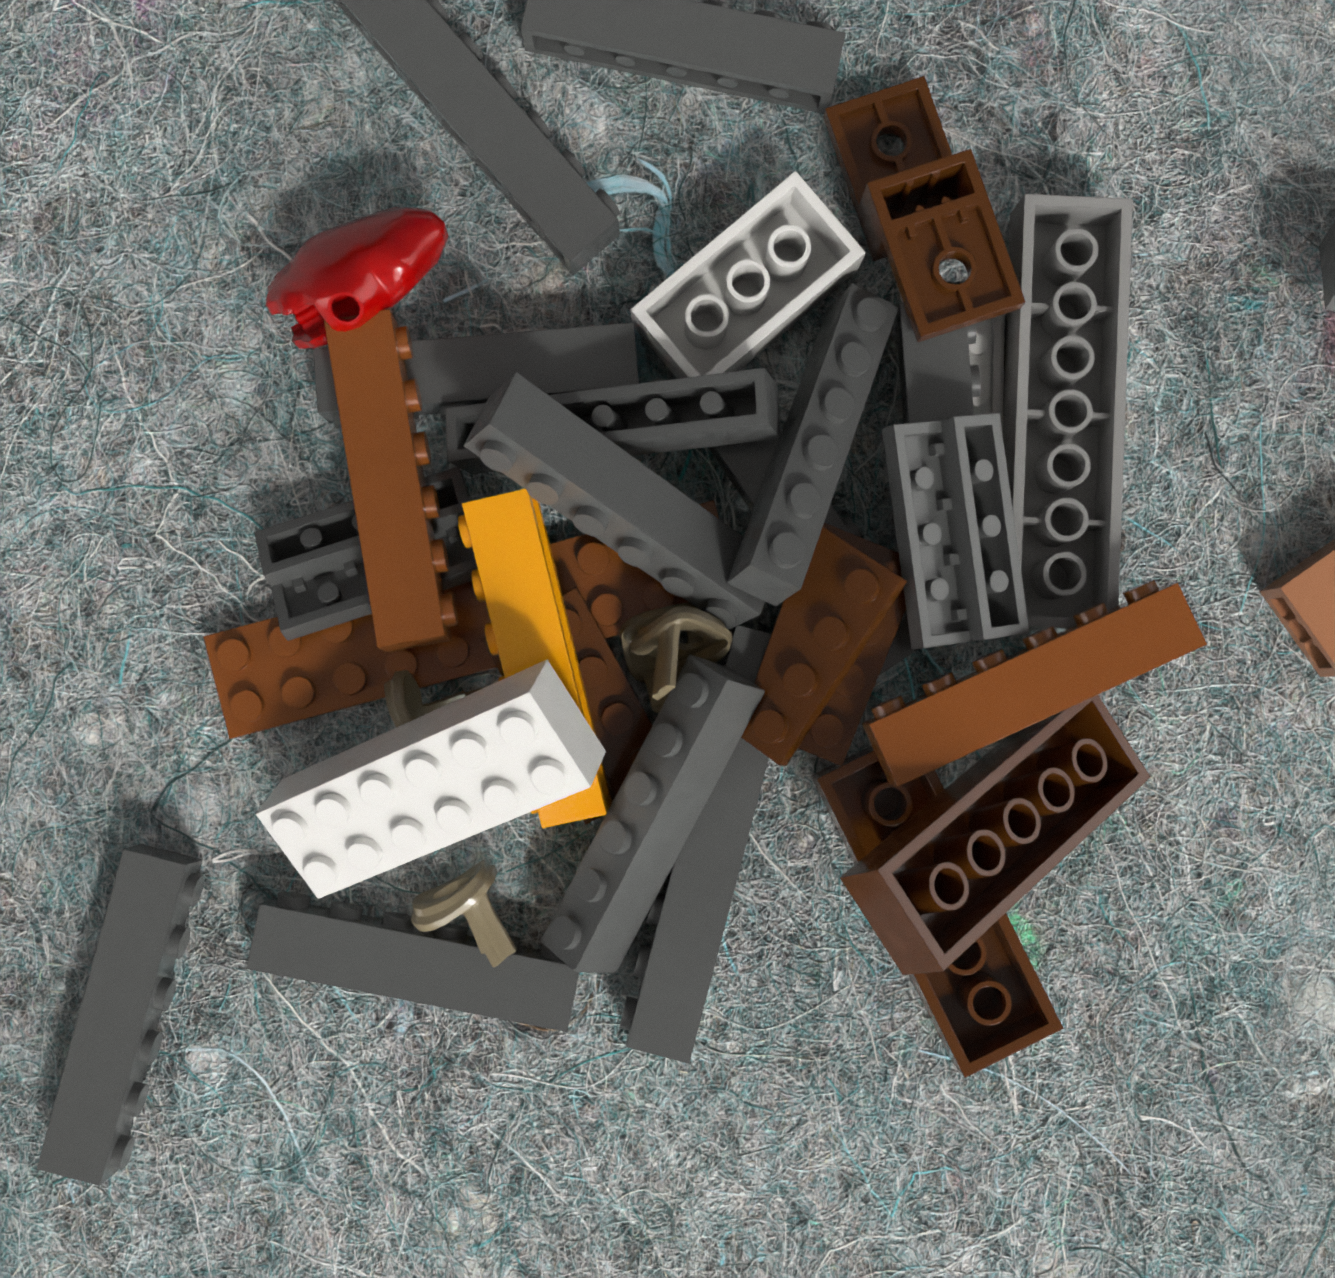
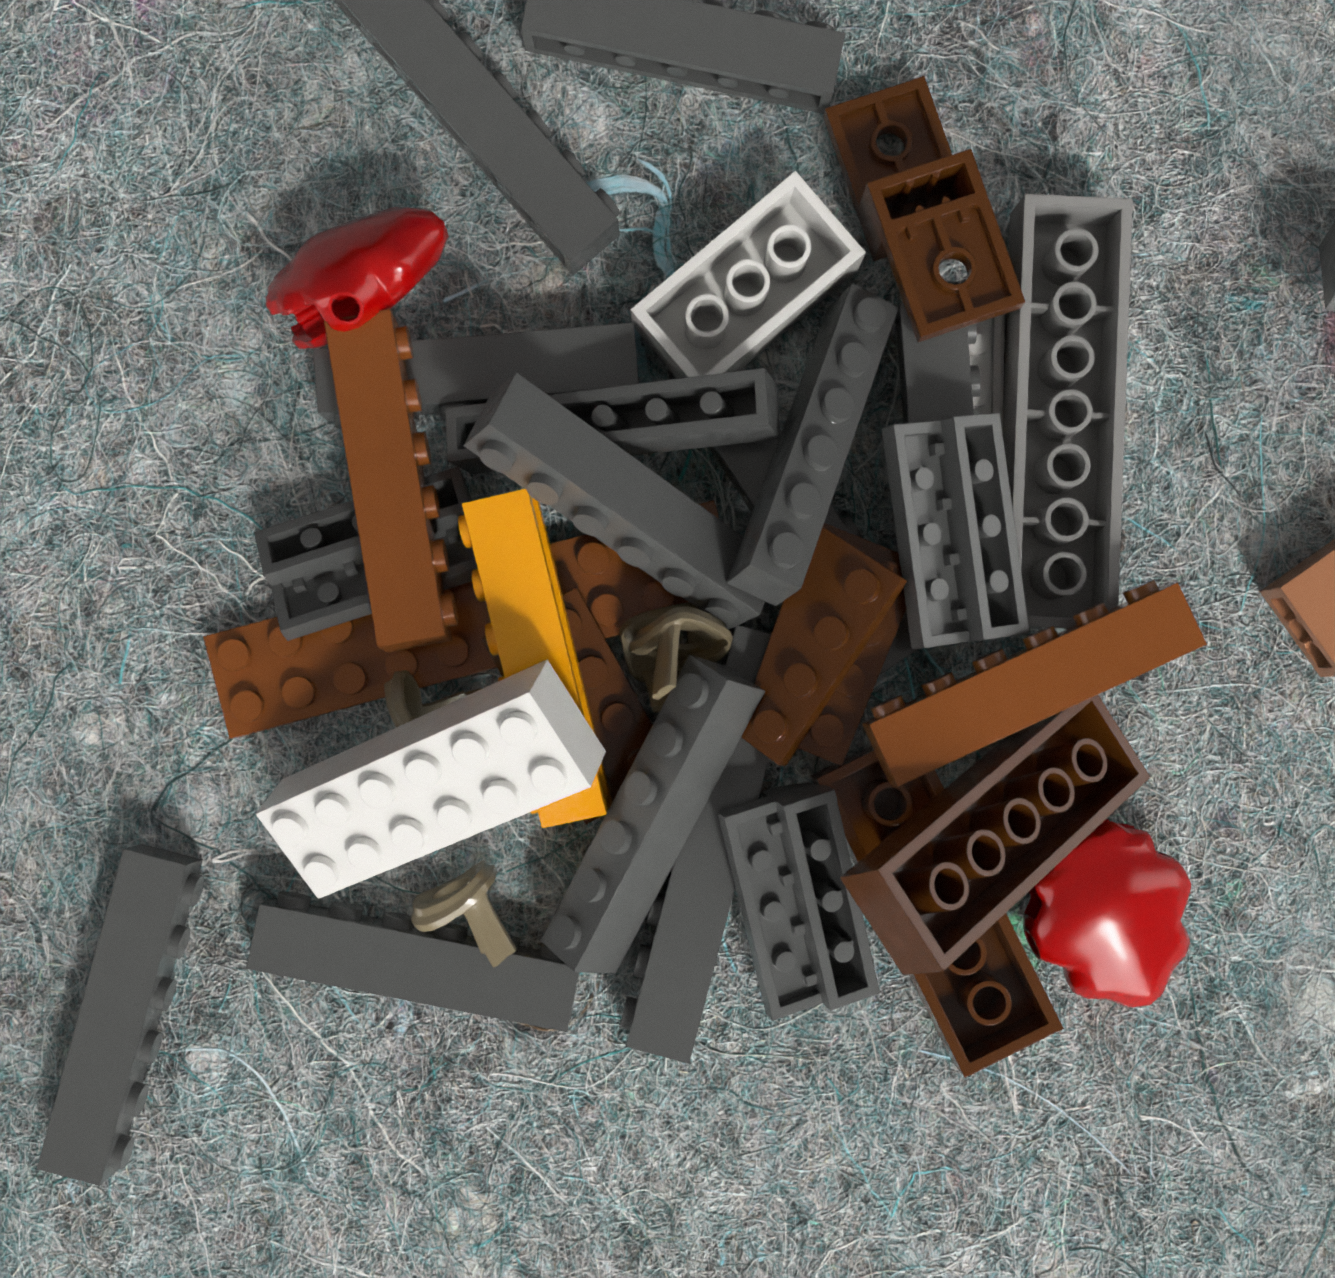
none -> dark grey brick [718,783,880,1021]
none -> red piece [1022,819,1191,1008]

